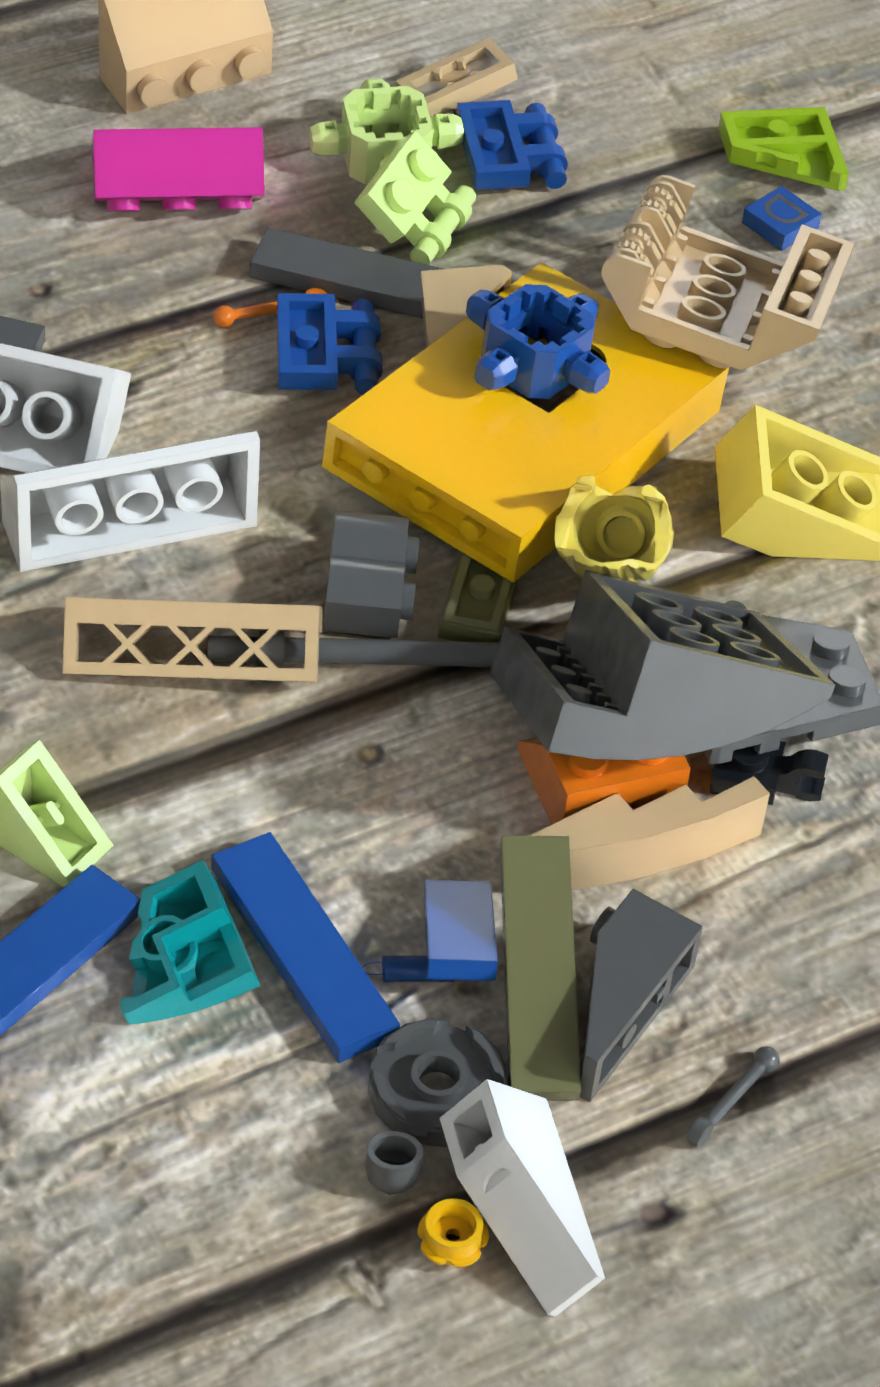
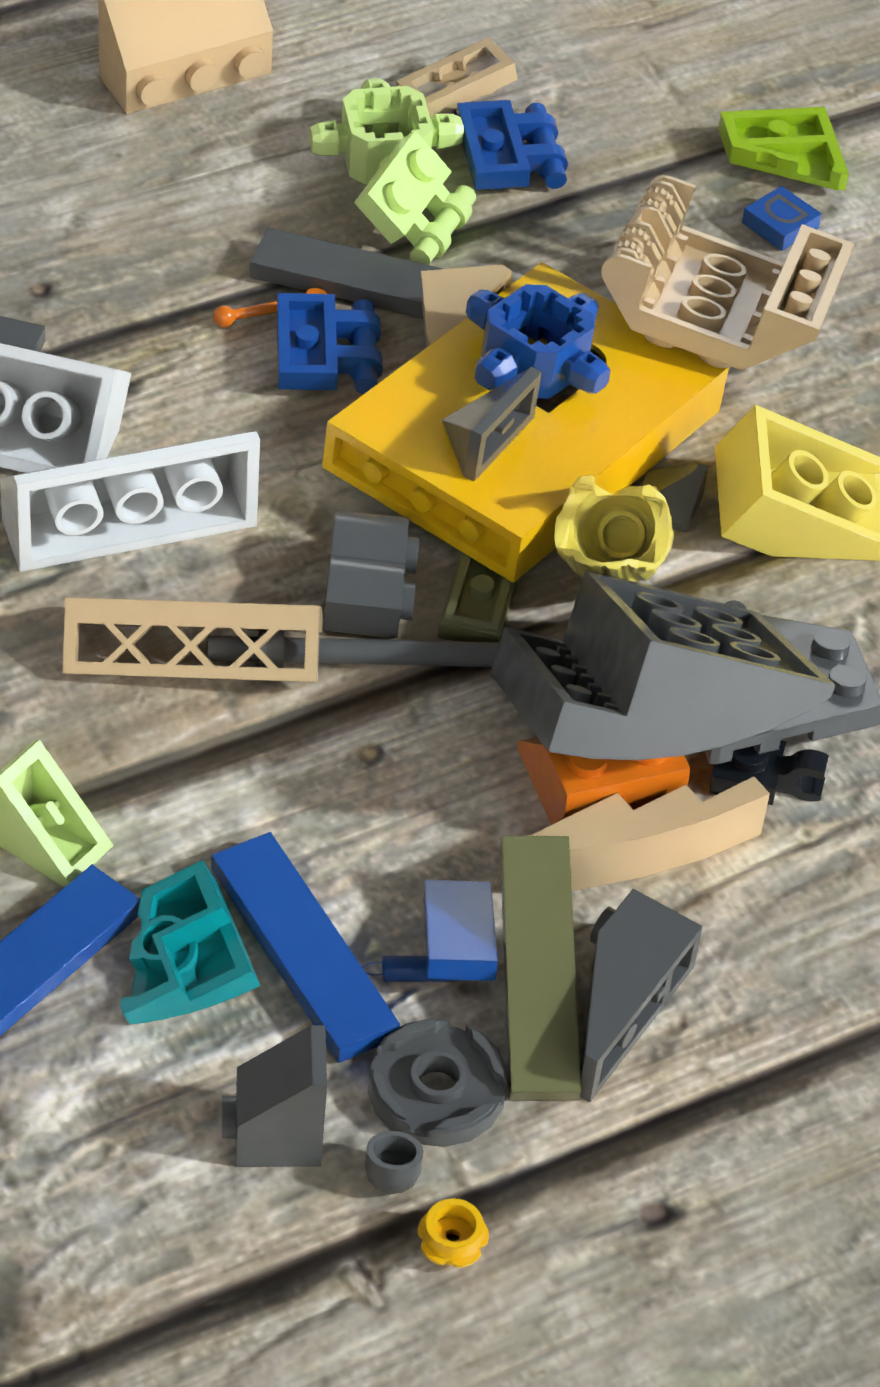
dark pink slope [91,127,265,212] -> none
white slope [440,1079,605,1317] -> none
dark grey hinge [686,1046,780,1147] -> none
none -> dark grey slope [222,1025,327,1167]
none -> dark grey slope [442,367,542,481]
none -> dark grey slope [641,463,709,532]

